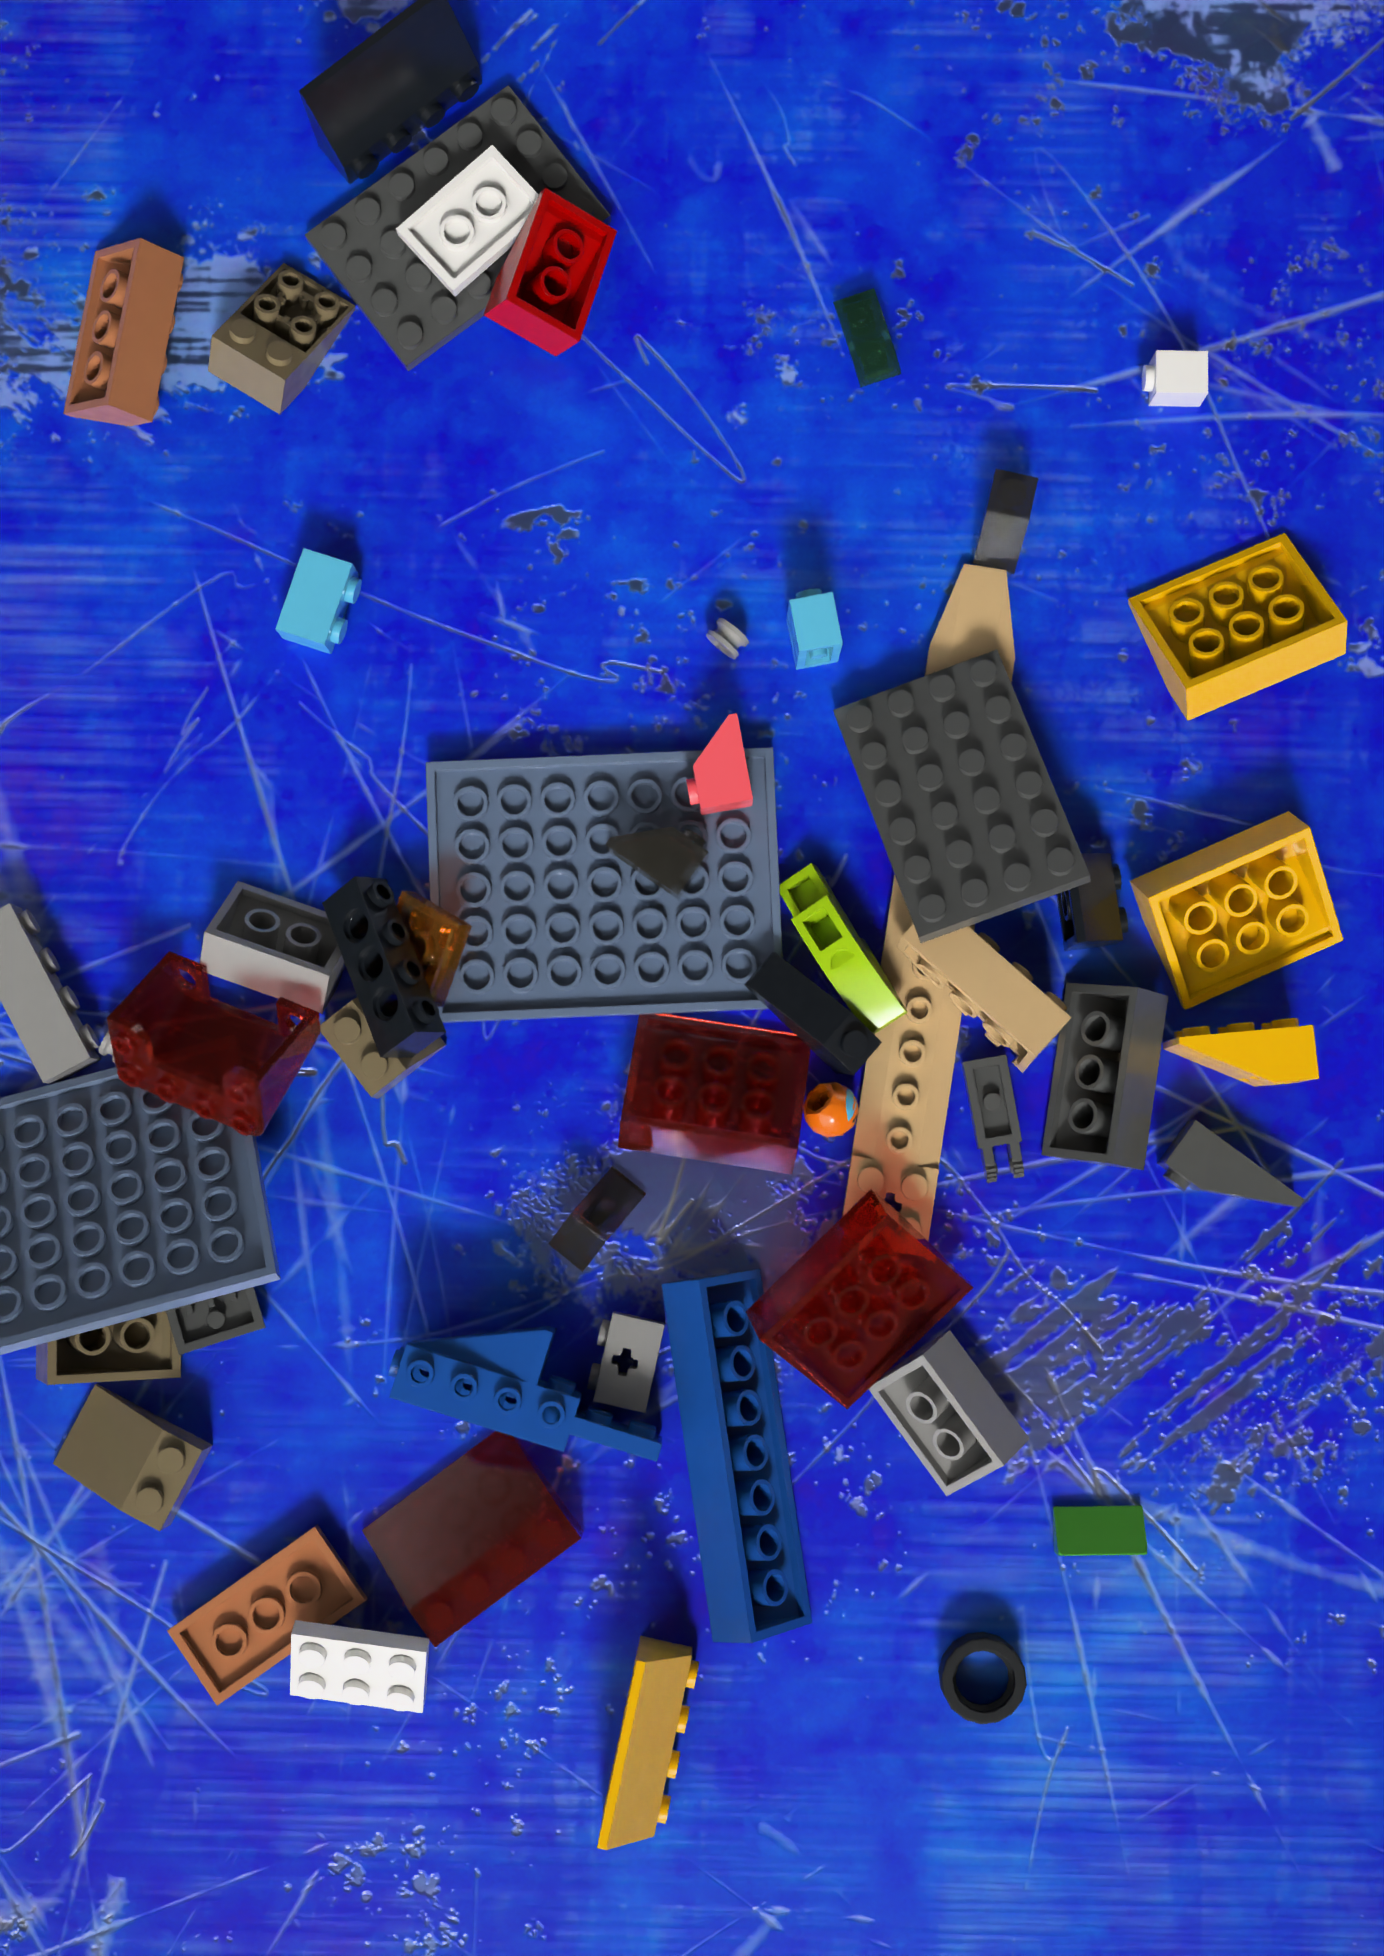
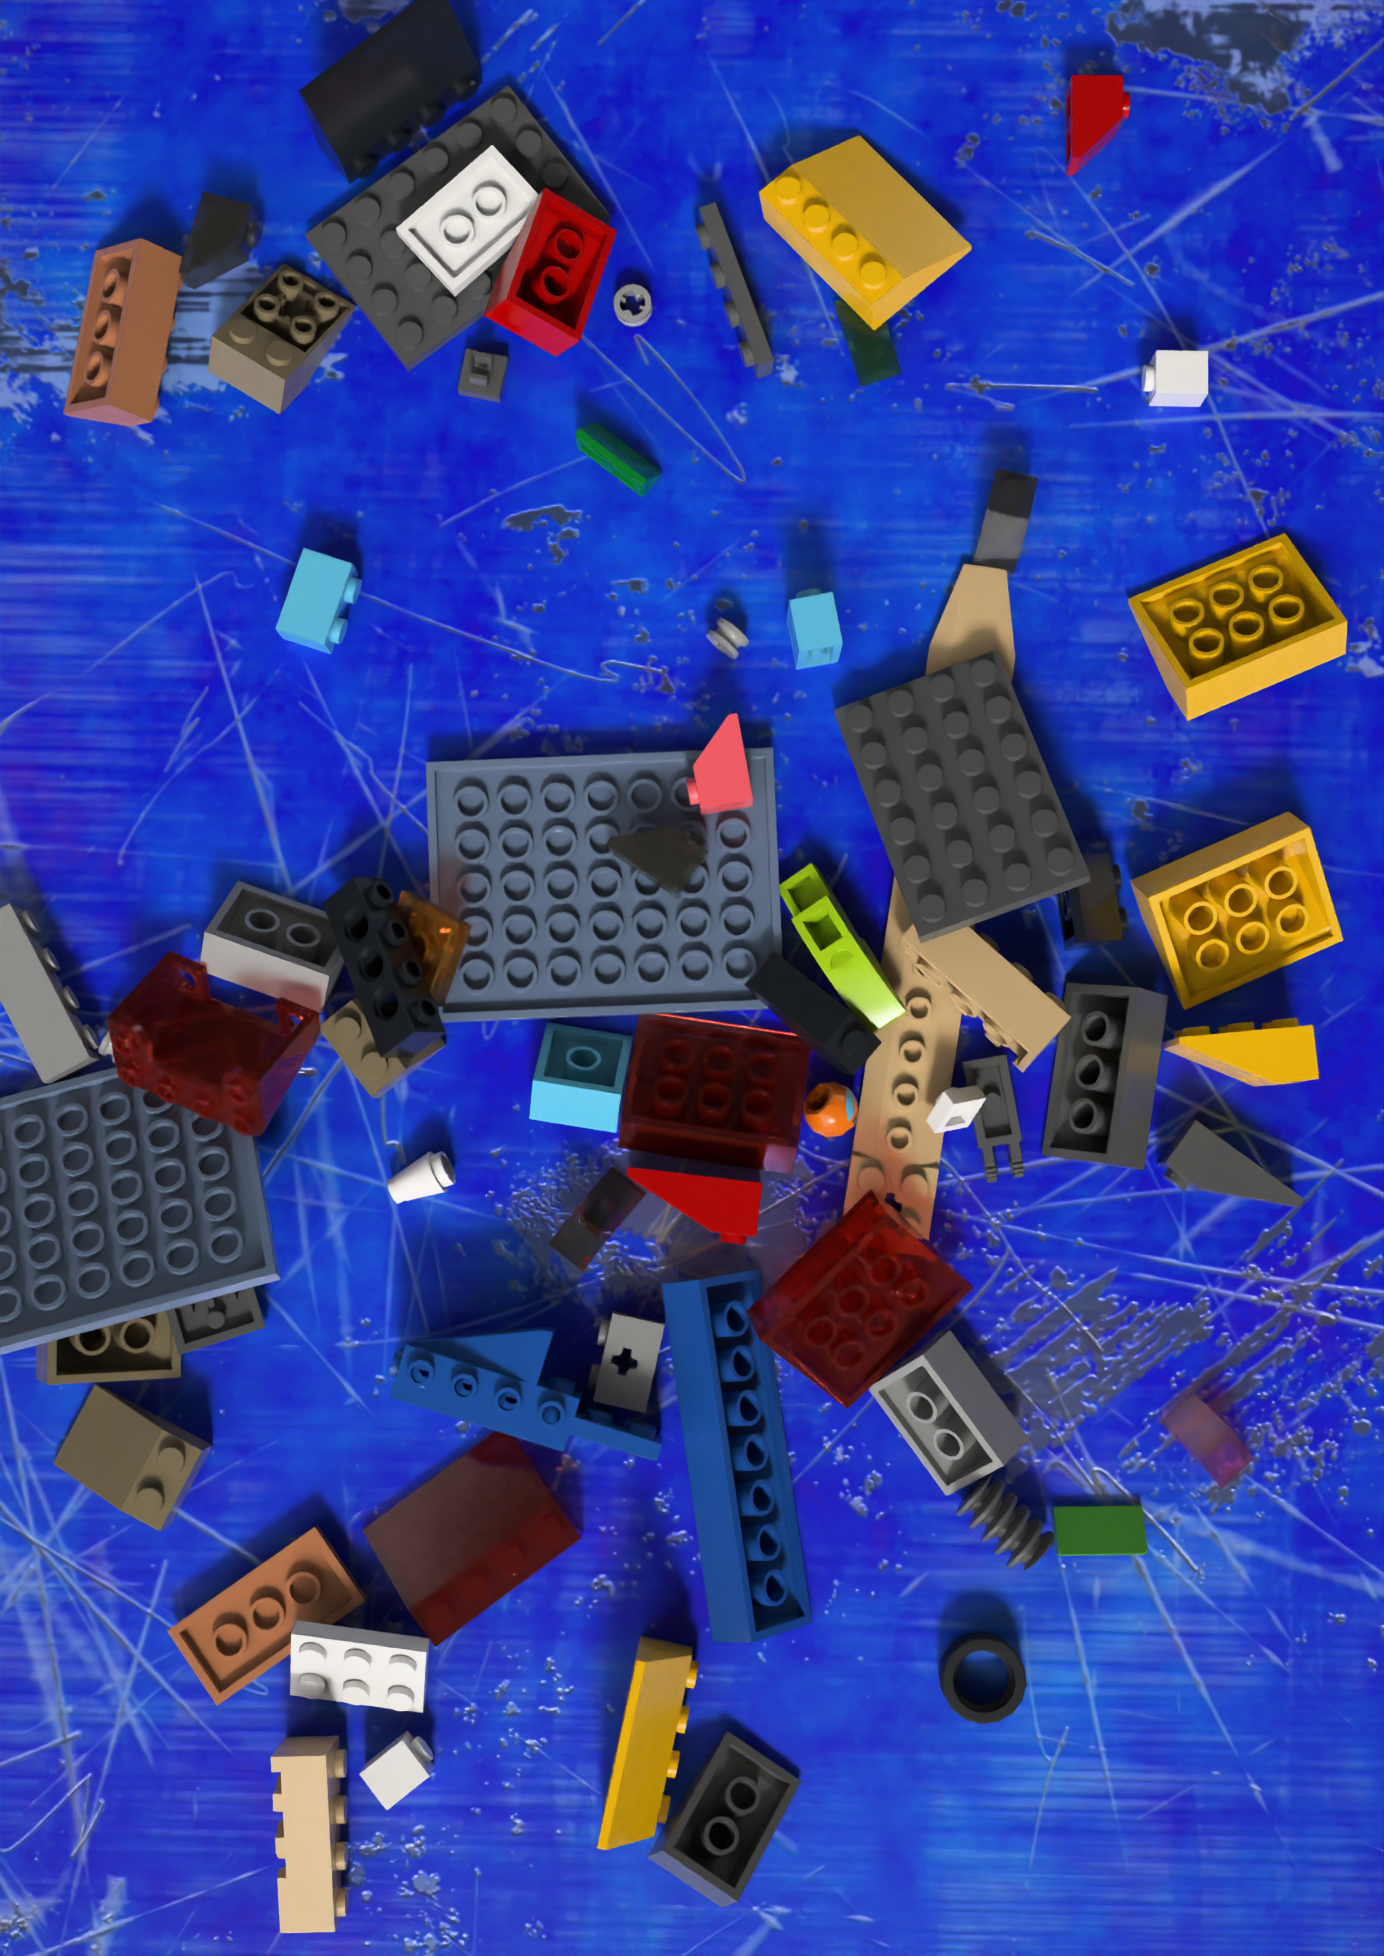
none -> clear smoke slope [178,192,263,289]
none -> tan wedge [271,1736,349,1933]
none -> white brick [359,1730,434,1810]
none -> white cone [387,1151,456,1204]
none -> dark grey tile [457,348,509,403]
none -> medium azure slope [529,1022,633,1133]
none -> green slope [575,423,661,497]
none -> light grey bush [613,284,653,327]
none -> red slope [627,1167,762,1245]
none -> dark grey slope [647,1731,801,1908]
none -> dark grey plate [694,202,774,379]
none -> yellow slope [759,135,972,331]
none -> white plate [926,1085,986,1134]
none -> dark grey piece [956,1472,1056,1570]
none -> red slope [1066,75,1130,175]
none -> clear pink slope [1160,1392,1254,1489]

